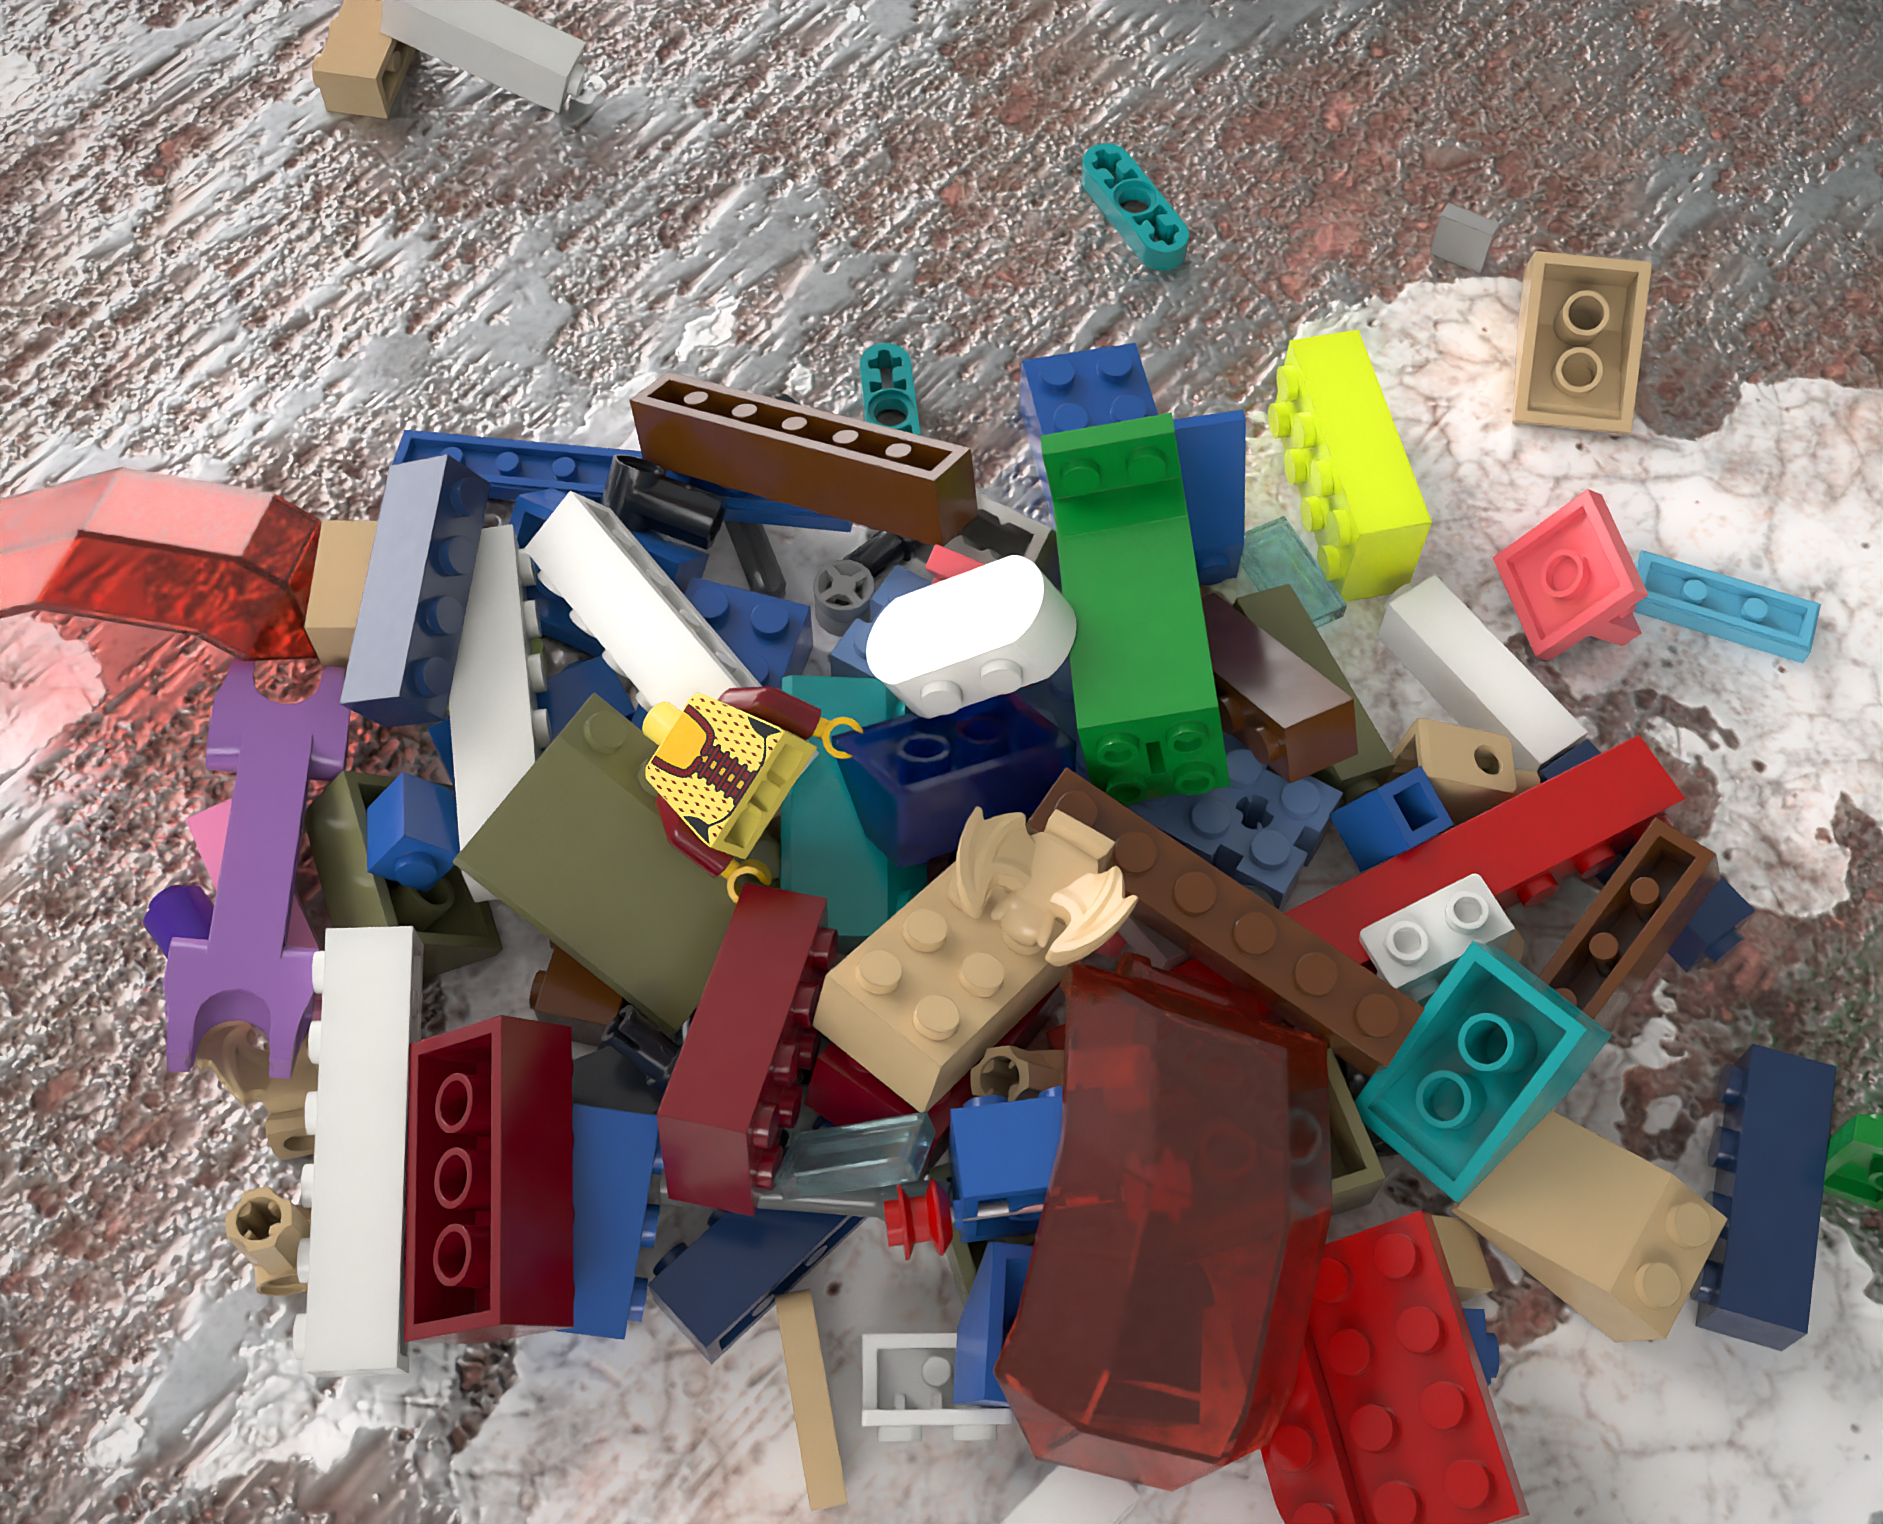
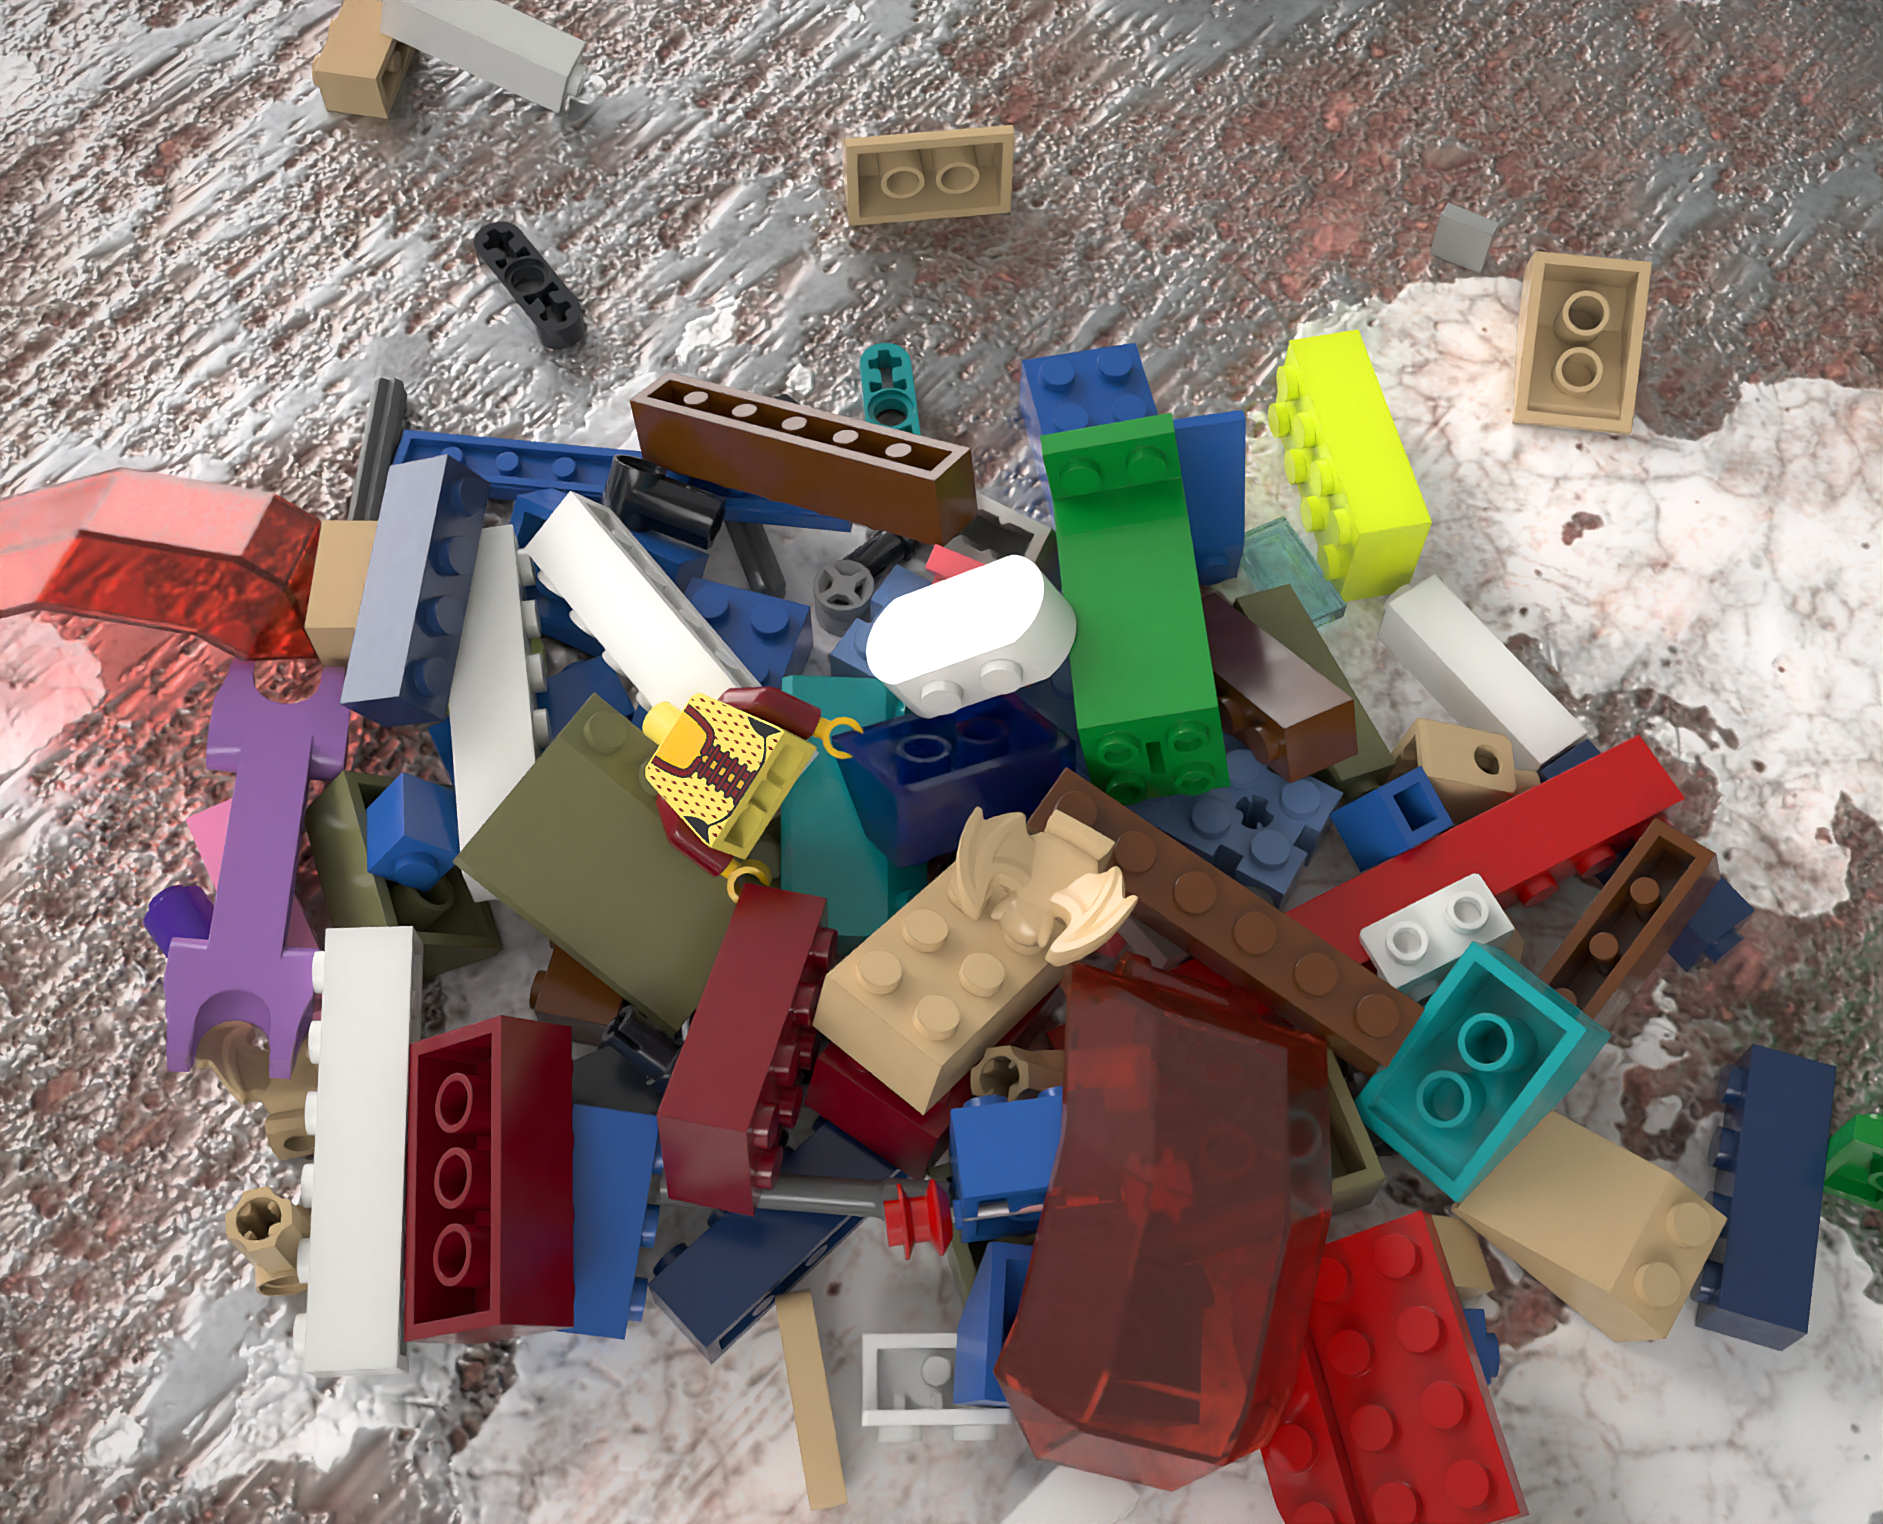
clear light blue tile [774,1111,936,1201] -> none
teal beam [1081,143,1189,271] -> none
coral bracket [1493,489,1649,661] -> none
medium azure tile [1634,550,1821,663] -> none
none -> dark grey axle [347,378,407,521]
none -> black beam [474,222,585,349]
none -> tan slope [841,125,1014,226]

